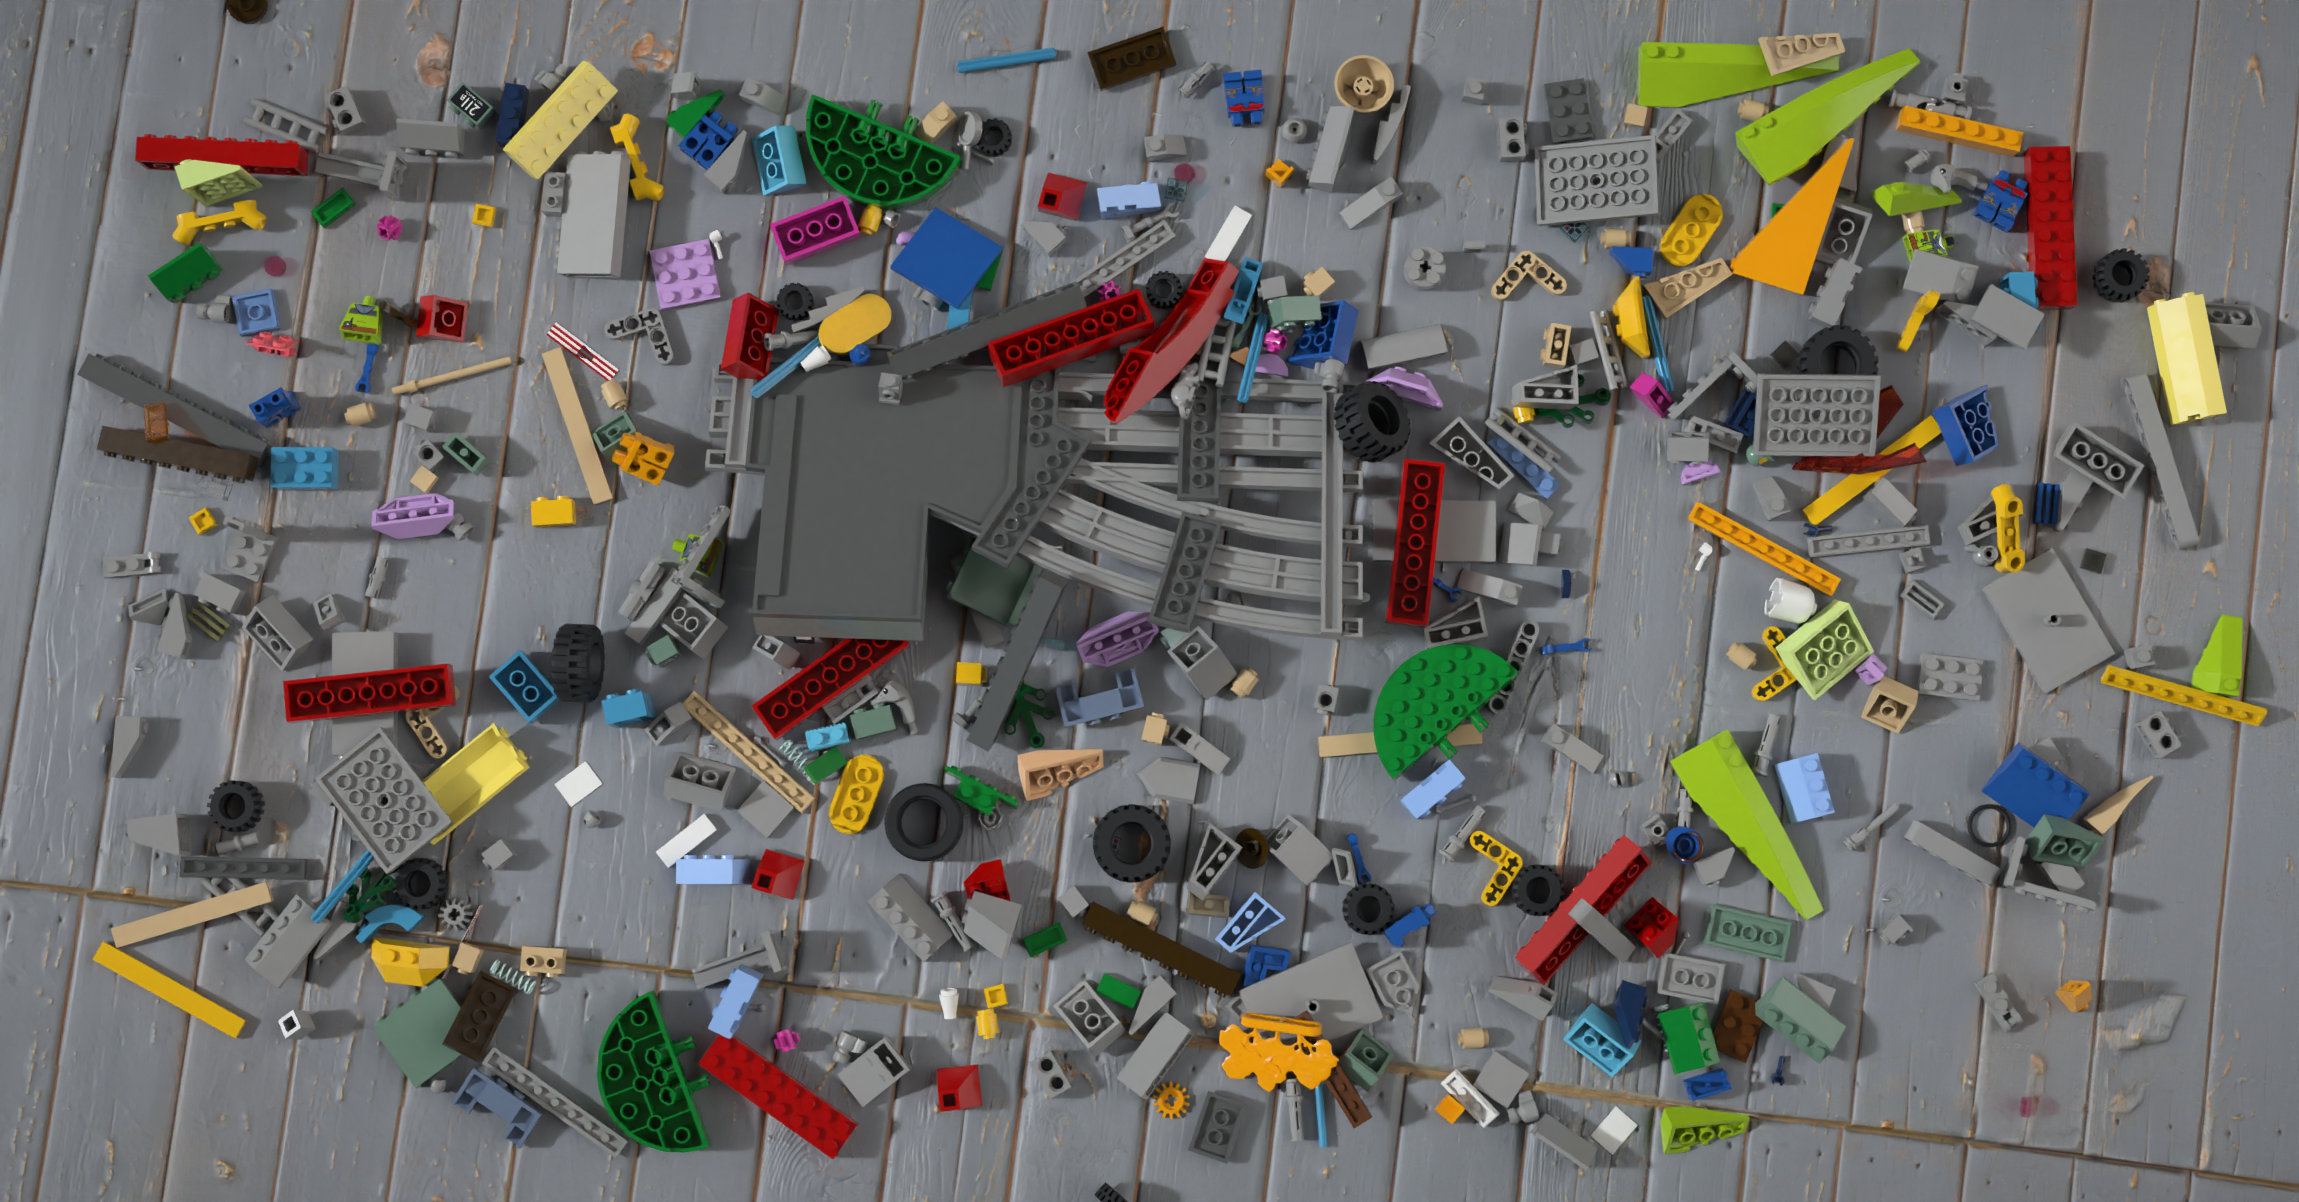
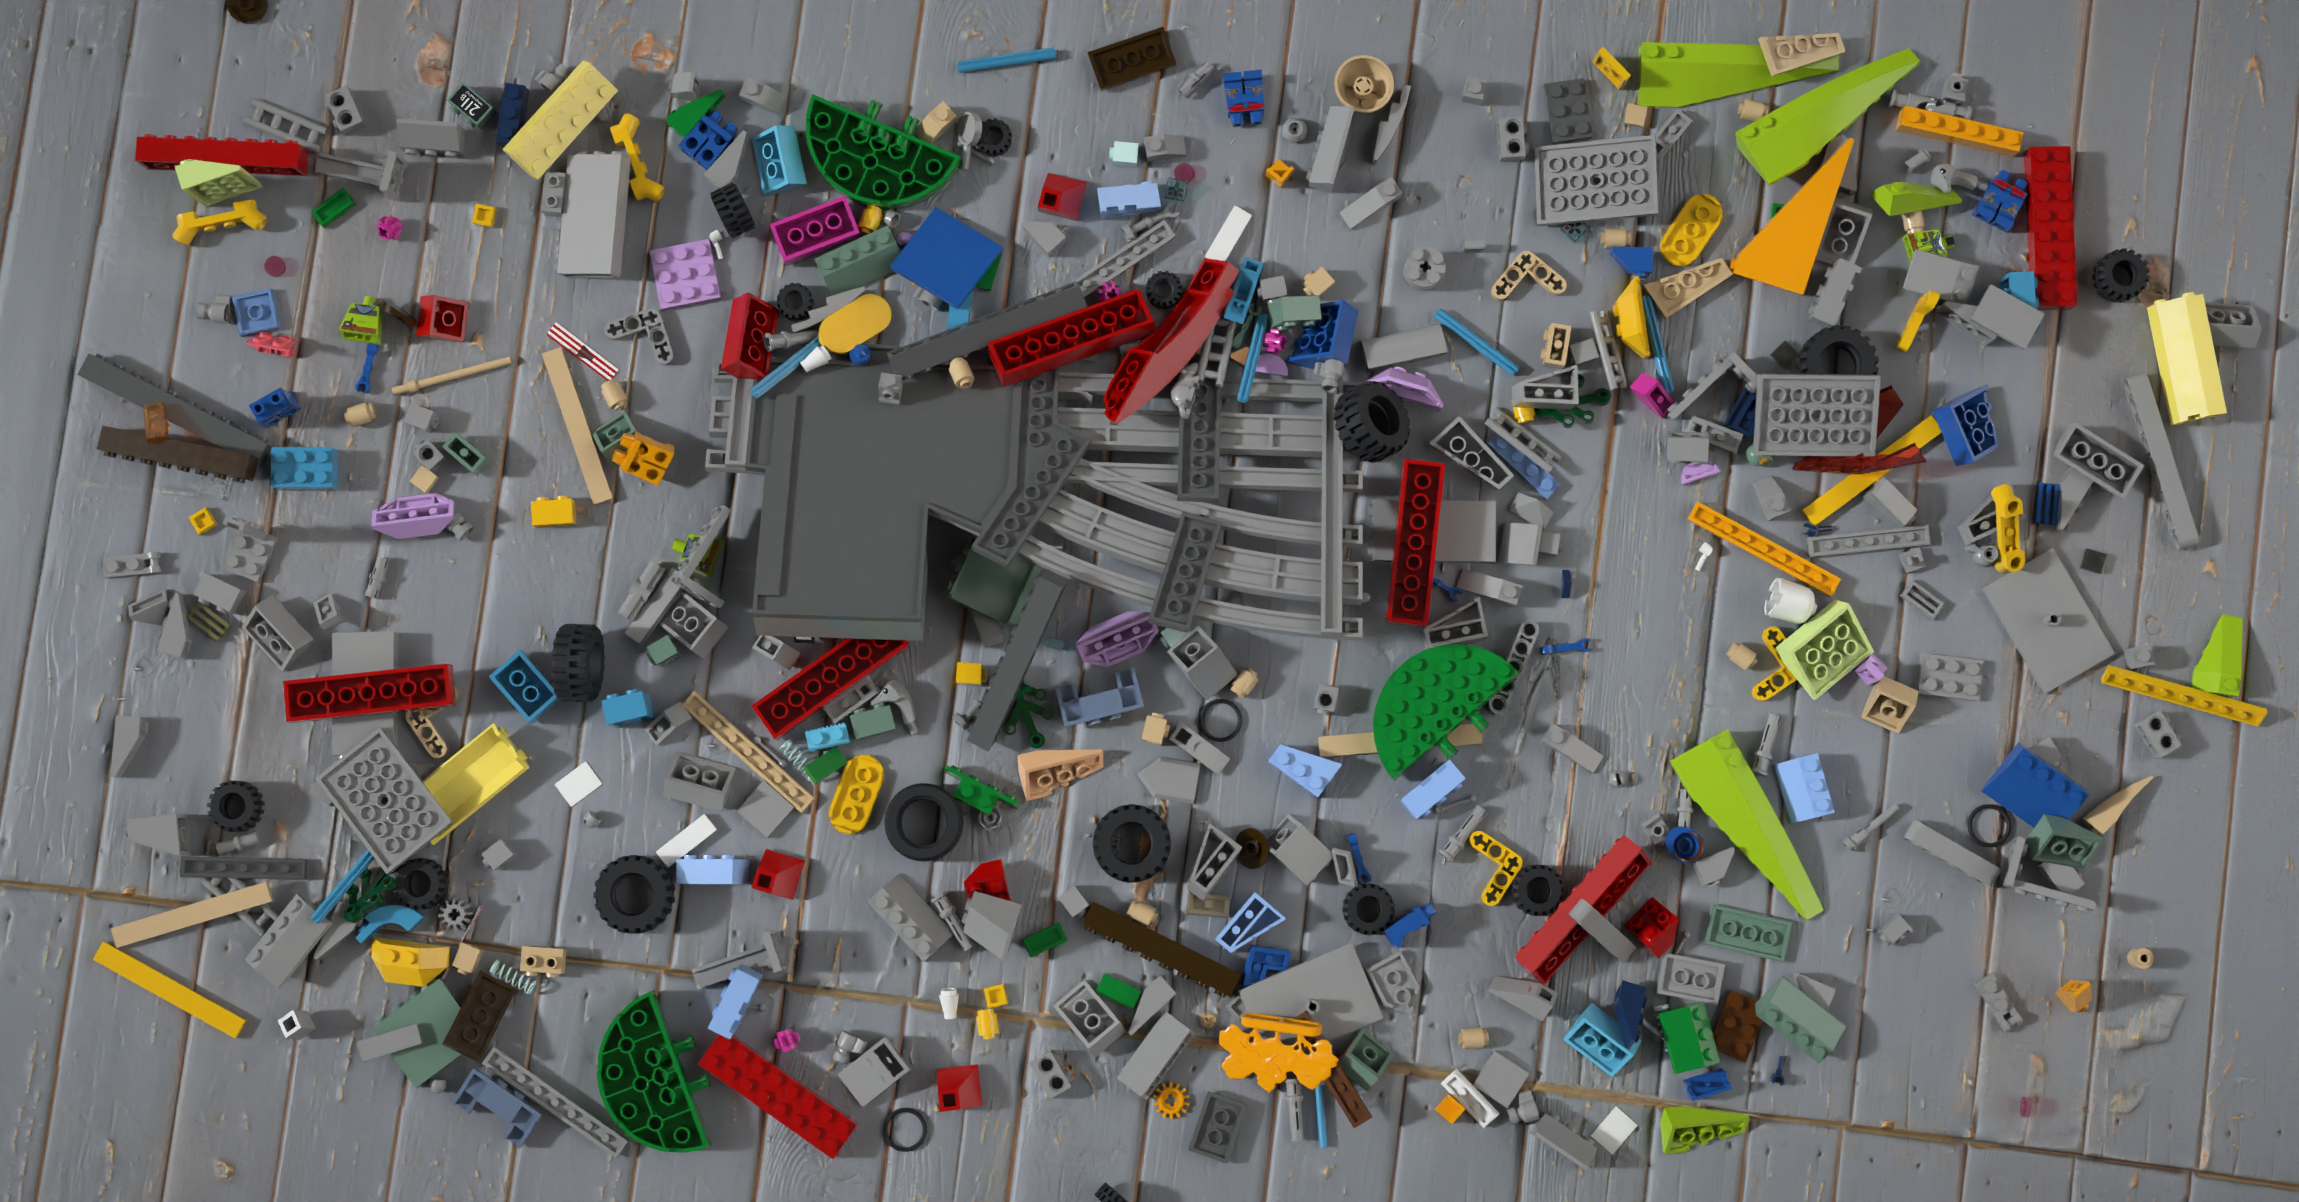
green slope [148,242,223,303] -> none
none -> light grey tile [357,1023,423,1062]
none -> black tyre [593,855,675,934]
none -> black tyre [711,182,755,238]
none -> sand green slope [815,225,901,296]
none -> black tyre [883,1108,927,1152]
none -> tan brick [949,357,975,389]
none -> light aqua brick [1109,141,1139,168]
none -> black tyre [1199,699,1242,742]
none -> light blue wedge [1268,744,1342,798]
none -> dark azure axle [1434,309,1519,376]
none -> yellow tile [1593,47,1631,90]
none -> tan brick [2127,948,2154,969]

